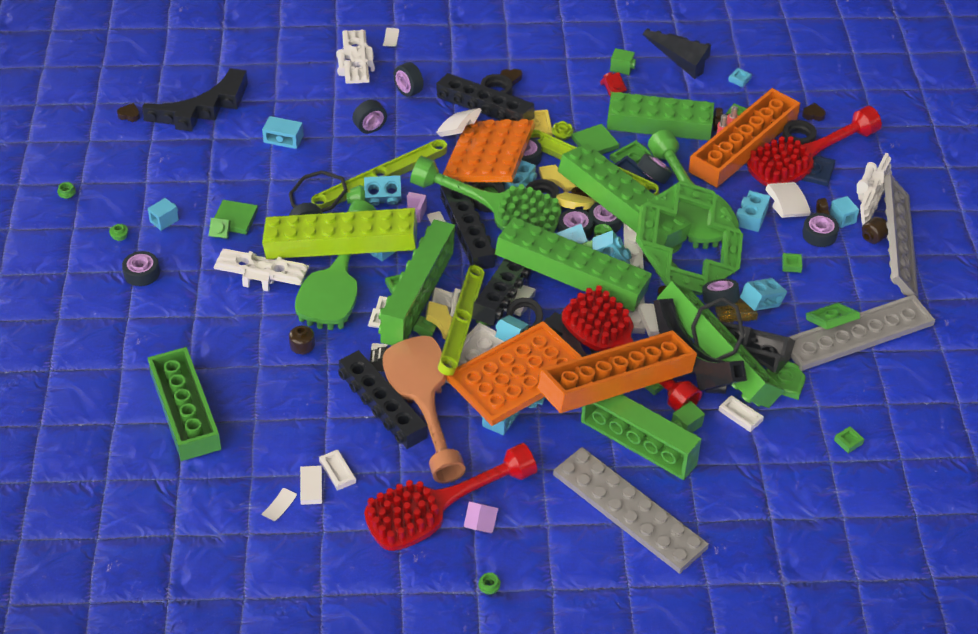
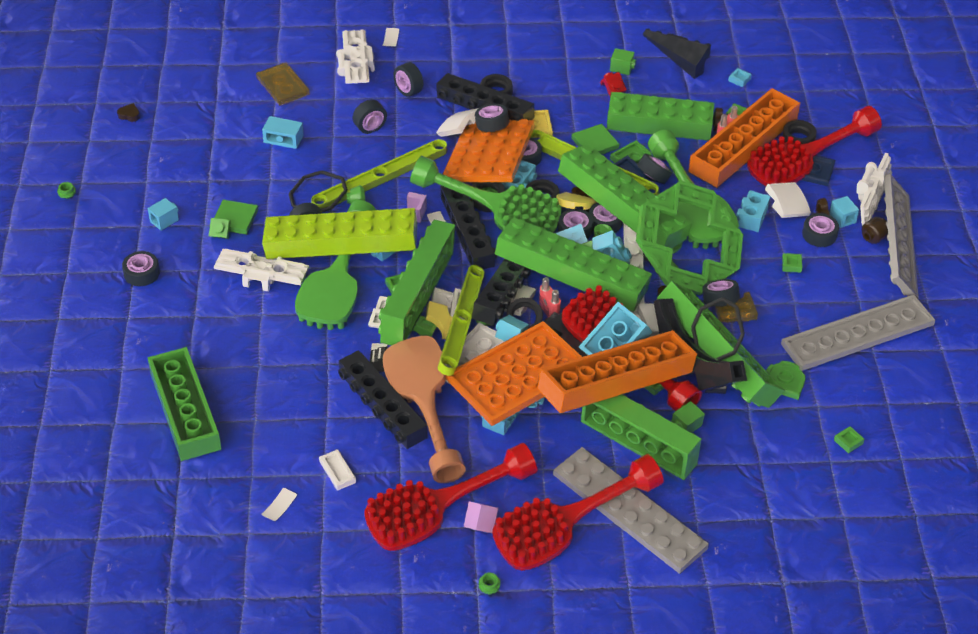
bright green plate [109,224,128,241] -> none
black arch [142,68,248,132] -> none
dark brown head [289,325,315,355] -> none
white tile [300,466,322,505] -> none
medium azure brick [364,176,401,205] -> none
dark brown tile [500,69,522,86] -> none
light yellow tile [539,164,577,192] -> none
lime plate [552,121,574,140] -> none
white tile [718,395,764,432] -> none
black wedge [721,321,795,374] -> none
medium azure brick [740,278,788,311] -> none
dark brown tile [802,103,826,121] -> none
bright green tile [806,302,860,329] -> none
none -> clear yellow tile [256,62,310,105]
none -> black wheel [475,104,509,132]
none -> red piece [493,454,664,570]
none -> coral piece [539,277,561,317]
none -> medium azure slope [579,302,653,355]

